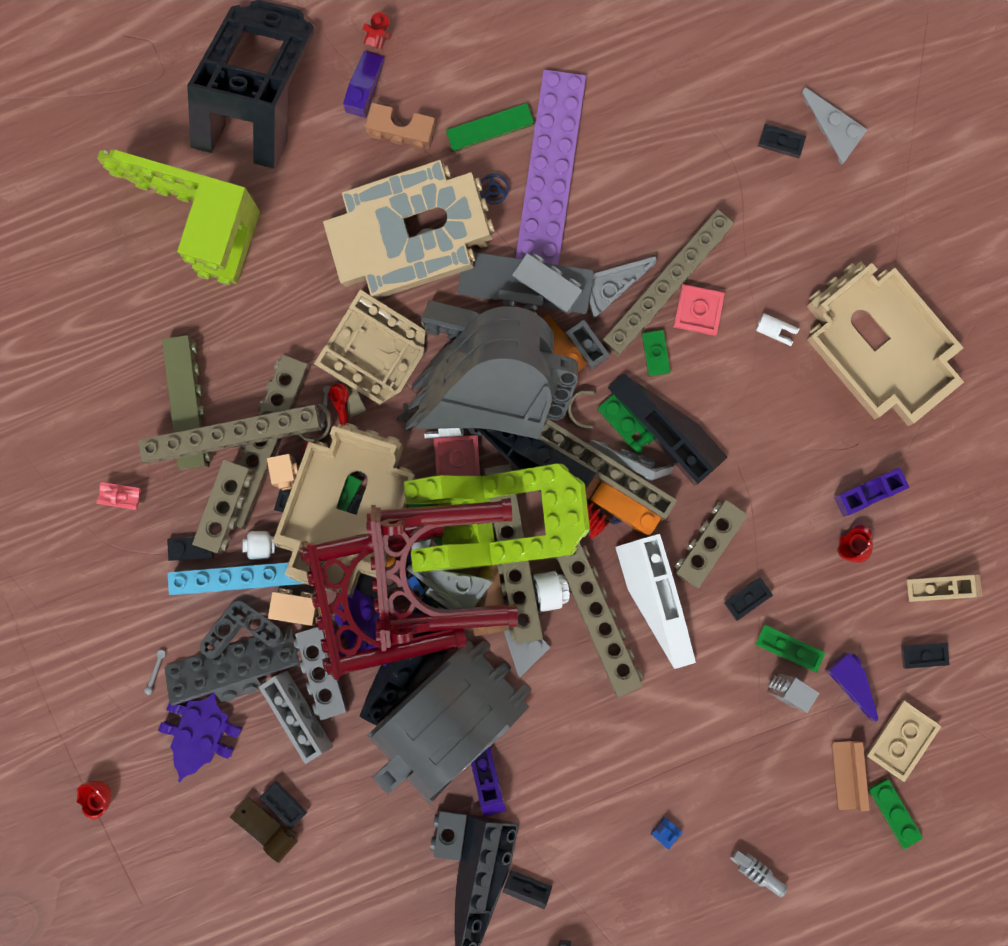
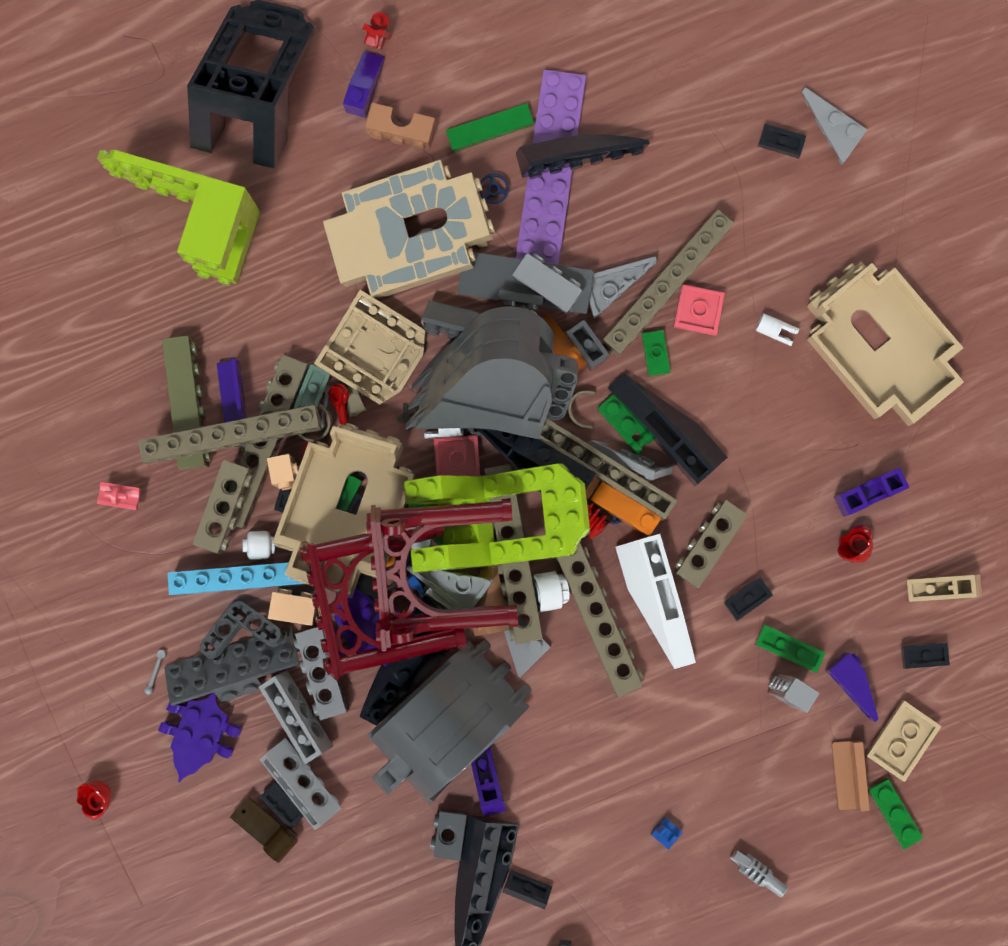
black plate [167,537,214,561] -> none
none -> dark purple panel [216,358,247,423]
none -> light grey brick [259,738,341,830]
none -> sand green plate [292,364,330,409]
none -> black wedge [516,135,650,179]

